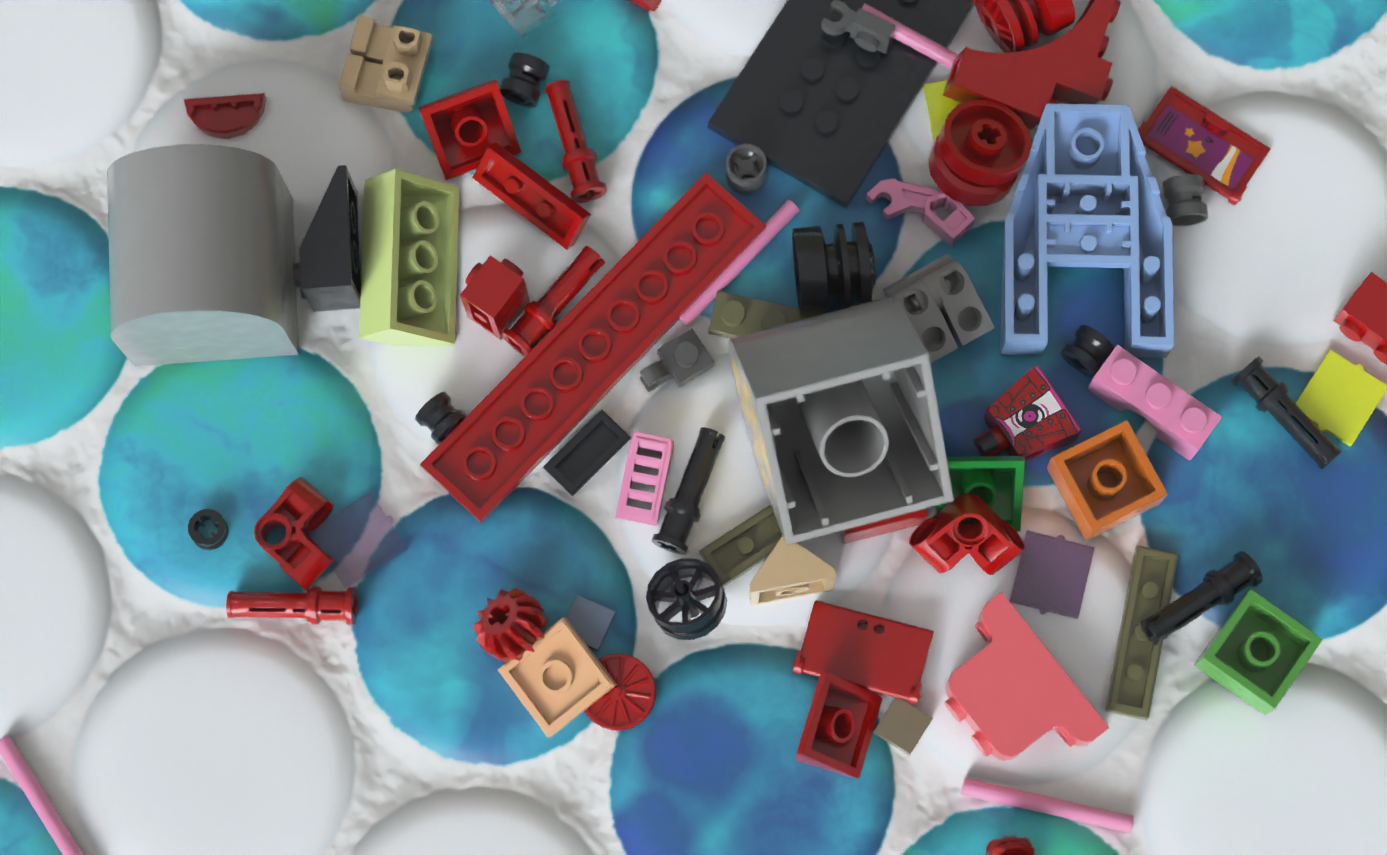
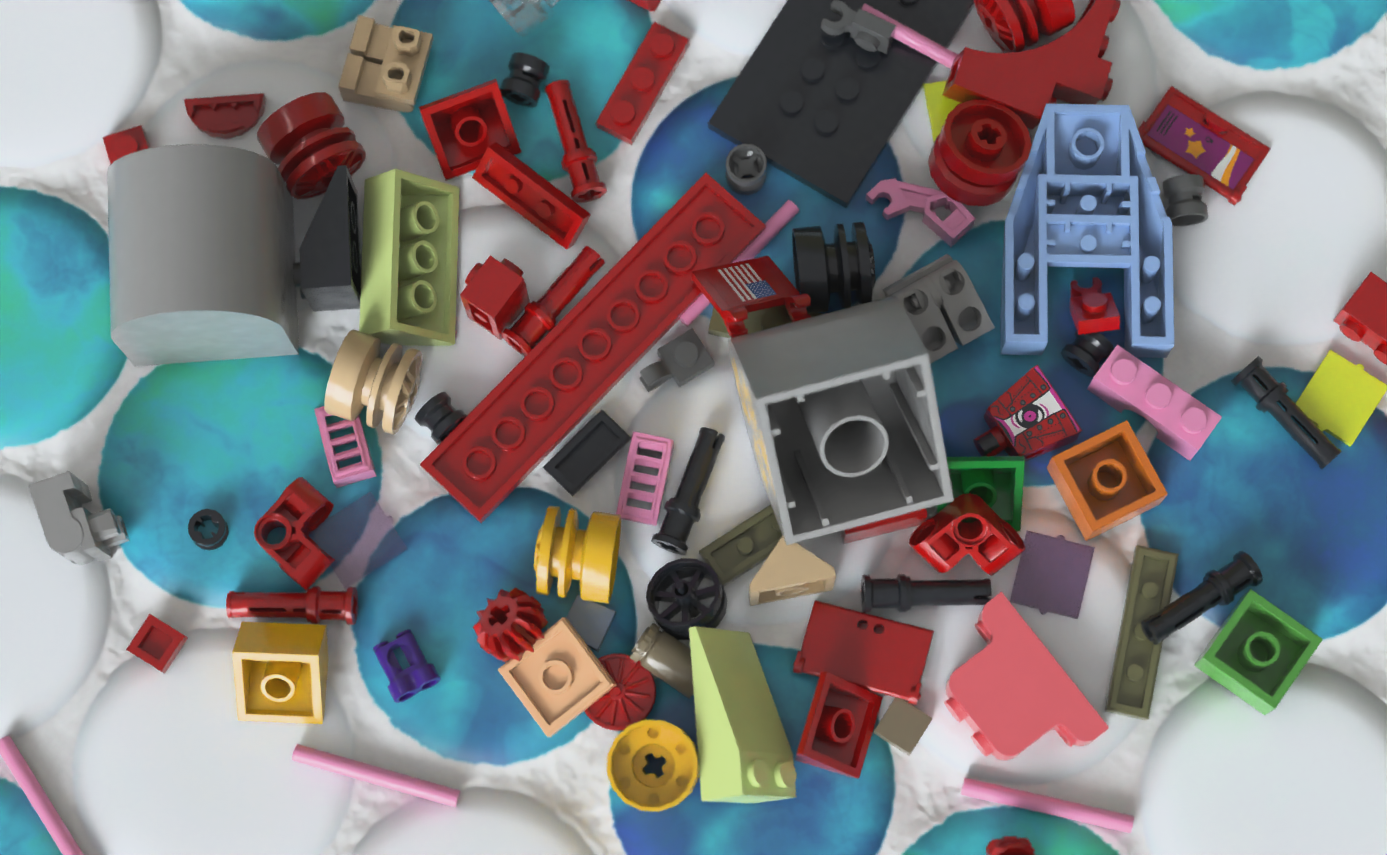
none -> light grey hips [28,471,130,565]
none -> red plate [102,125,150,165]
none -> red plate [126,614,188,674]
none -> yellow slope [232,621,329,724]
none -> red wheel [257,92,366,200]
none -> bright pink bar [292,744,461,807]
none -> bright pink slope [314,406,377,488]
none -> tan wheel [324,330,422,435]
none -> dark purple piece [373,629,441,703]
none -> yellow wheel [534,506,621,604]
none -> red plate [596,22,690,145]
none -> yellow wheel [607,720,700,812]
none -> dark tan piece [629,623,694,699]
none -> yellowish green slope [689,626,796,803]
none -> red flag [691,256,811,338]
none -> black pin [861,574,992,613]
none -> red plate [1070,277,1120,335]

